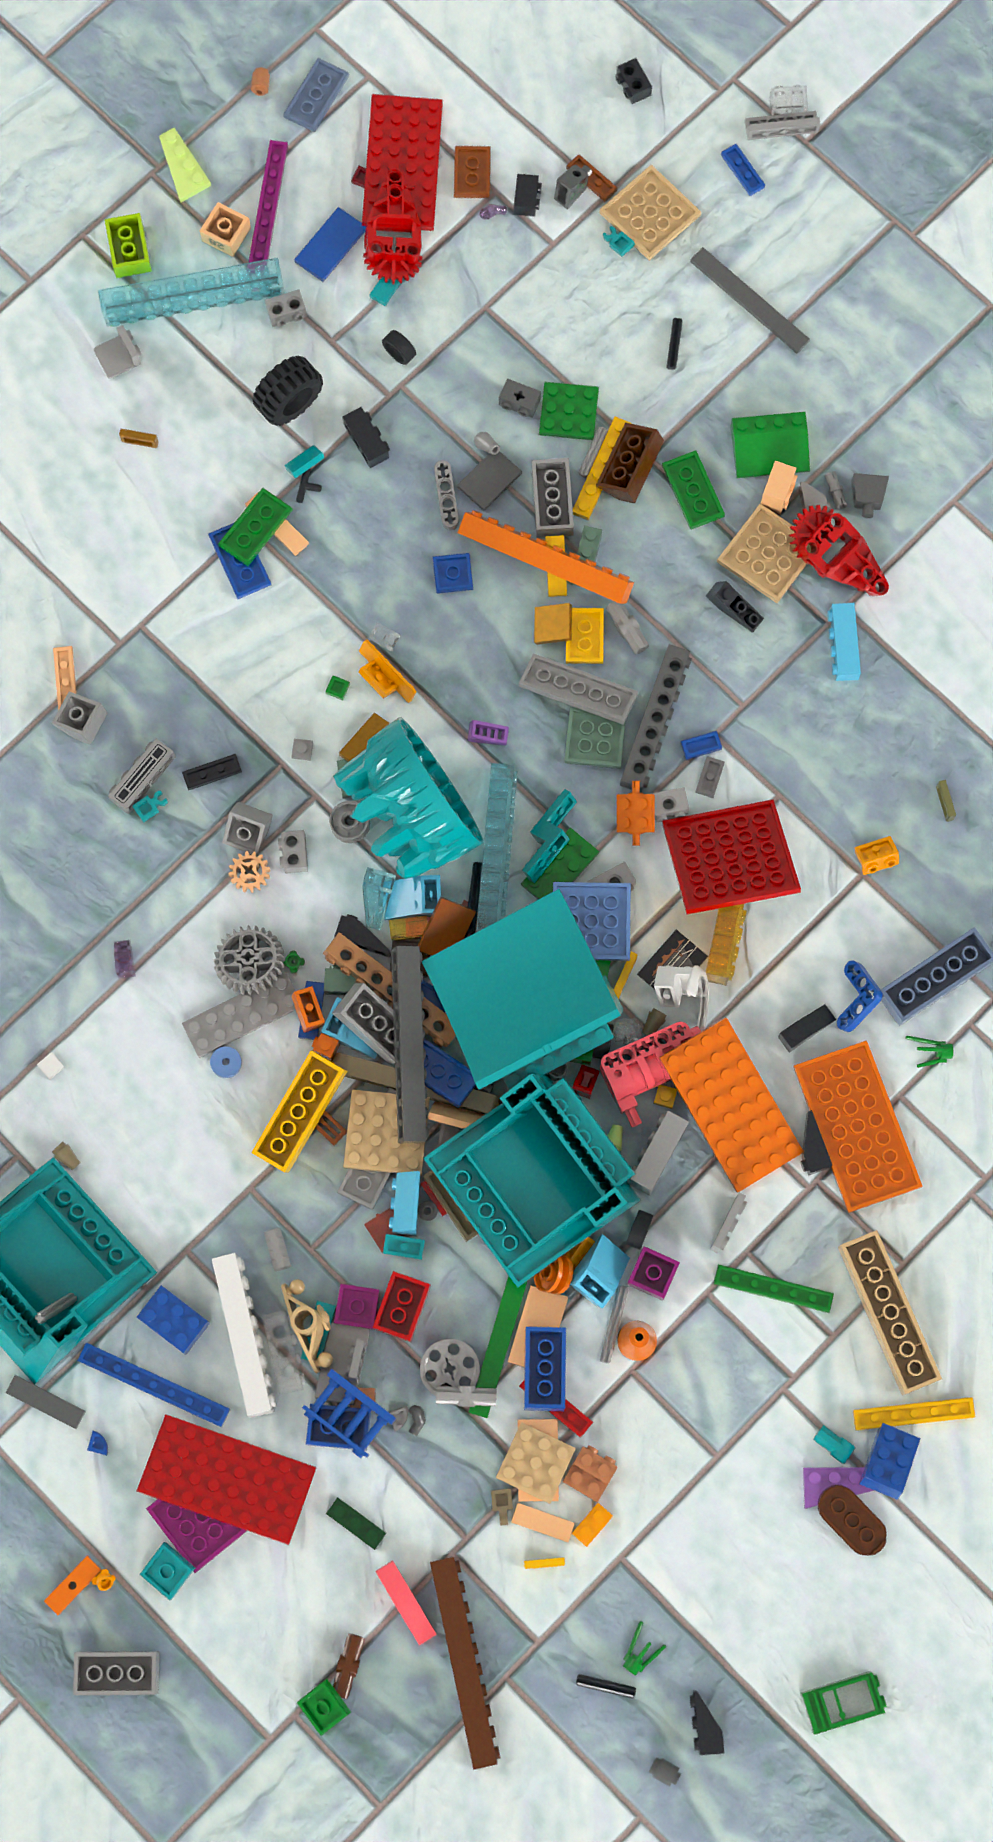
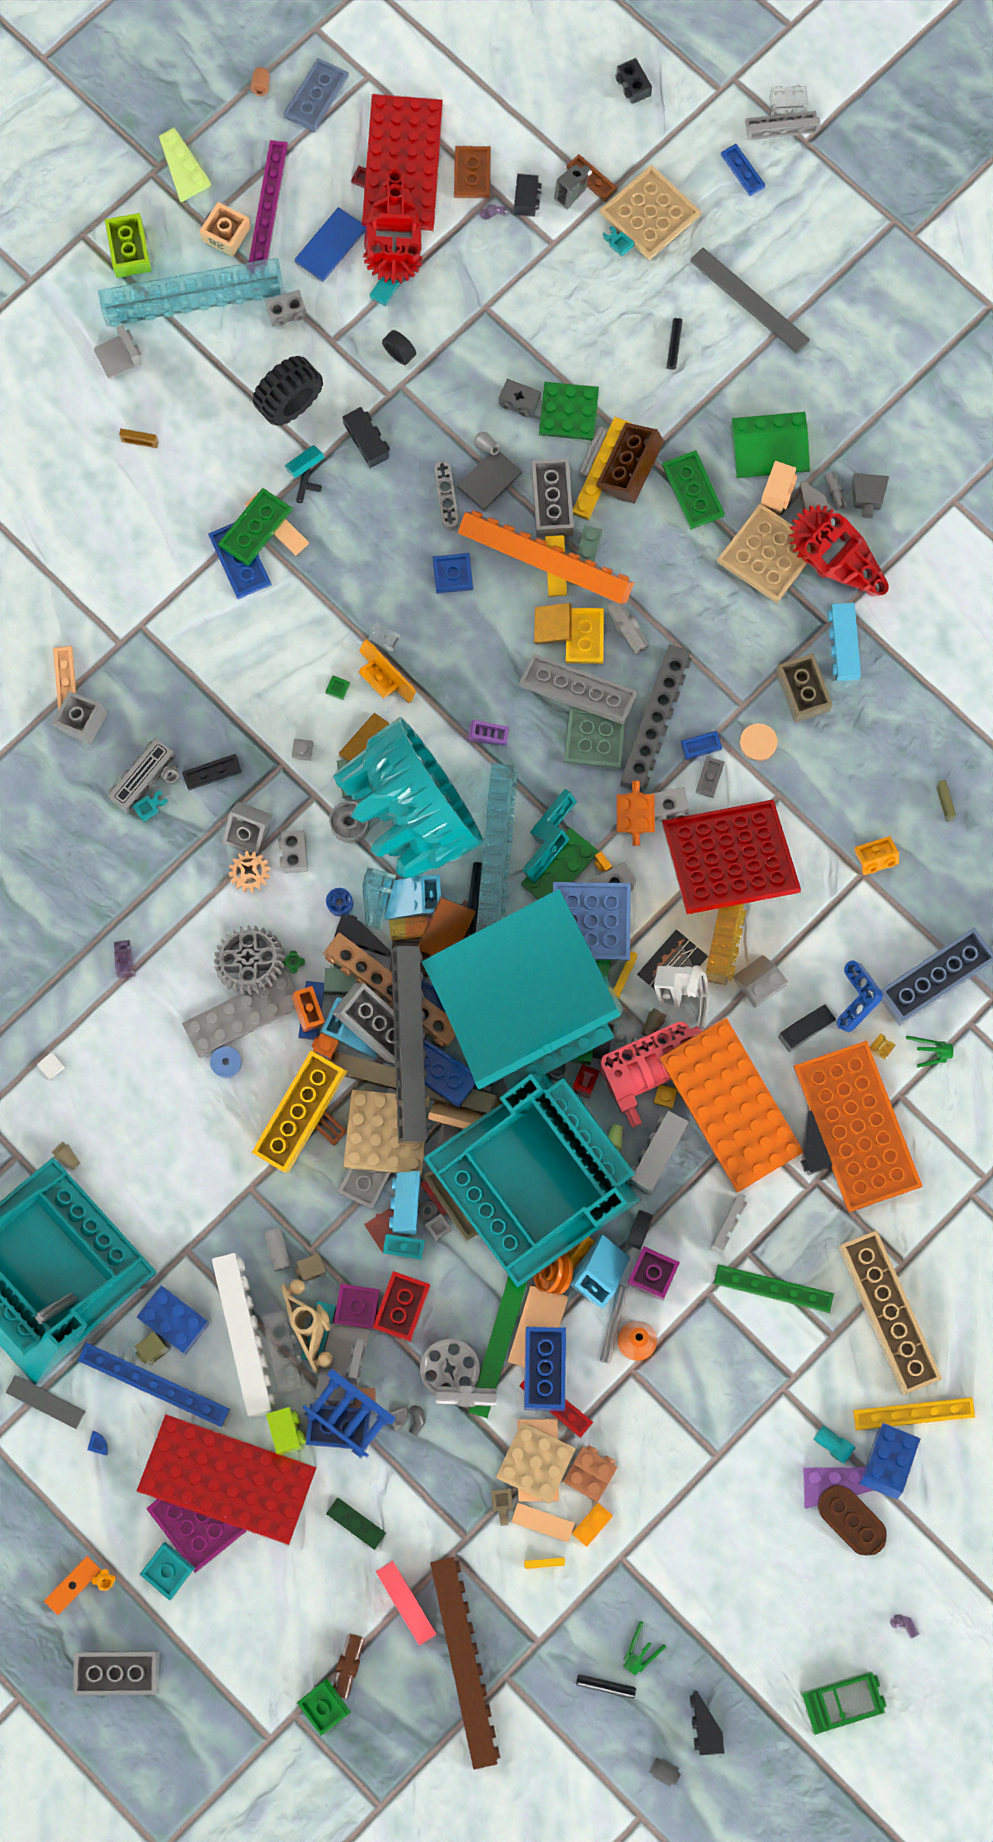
black slope [706,581,764,633] -> none
none -> olive brick [134,1331,170,1365]
none -> light grey plate [160,765,179,783]
none -> lime brick [266,1407,306,1455]
none -> dark tan brick [295,1253,327,1282]
none -> blue wheel [326,888,354,917]
none -> light grey plate [425,1214,452,1241]
none -> light orange plate [594,851,612,873]
none -> light grey slope [732,955,788,1008]
none -> light nougat tile [740,723,778,761]
none -> dark tan brick [776,654,833,723]
none -> clear yellow wheel [869,1033,896,1060]
none -> clear purple arm [890,1614,919,1638]

